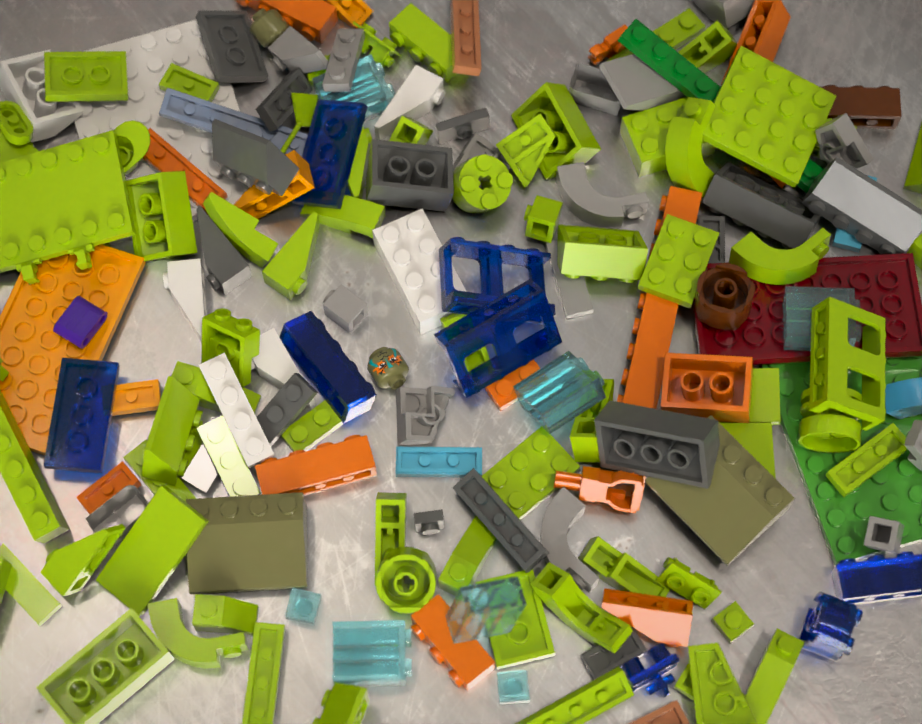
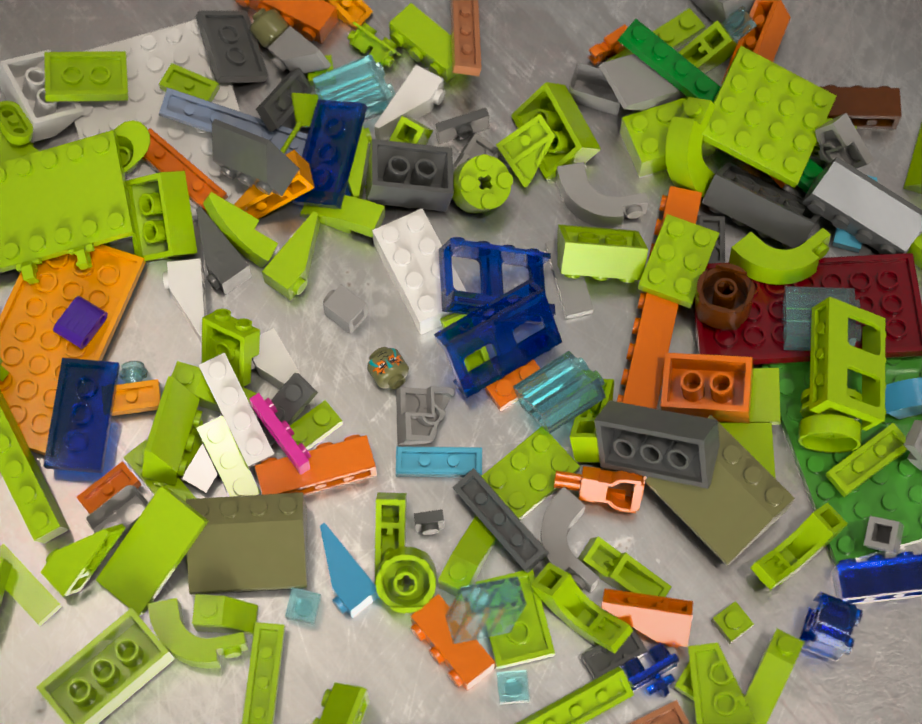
clear blue brick [279,311,377,424] -> none
light grey plate [322,28,365,92] -> none
clear light blue brick [333,620,412,687] -> none
lime brick [524,195,563,243] -> none
lime hinge [656,557,722,609] -> none
none -> clear light blue plate [119,361,148,383]
none -> dark pink plate [249,393,311,475]
none -> dark azure slope [320,522,379,618]
none -> clear light blue plate [722,6,757,42]
none -> lime arch [750,502,848,590]

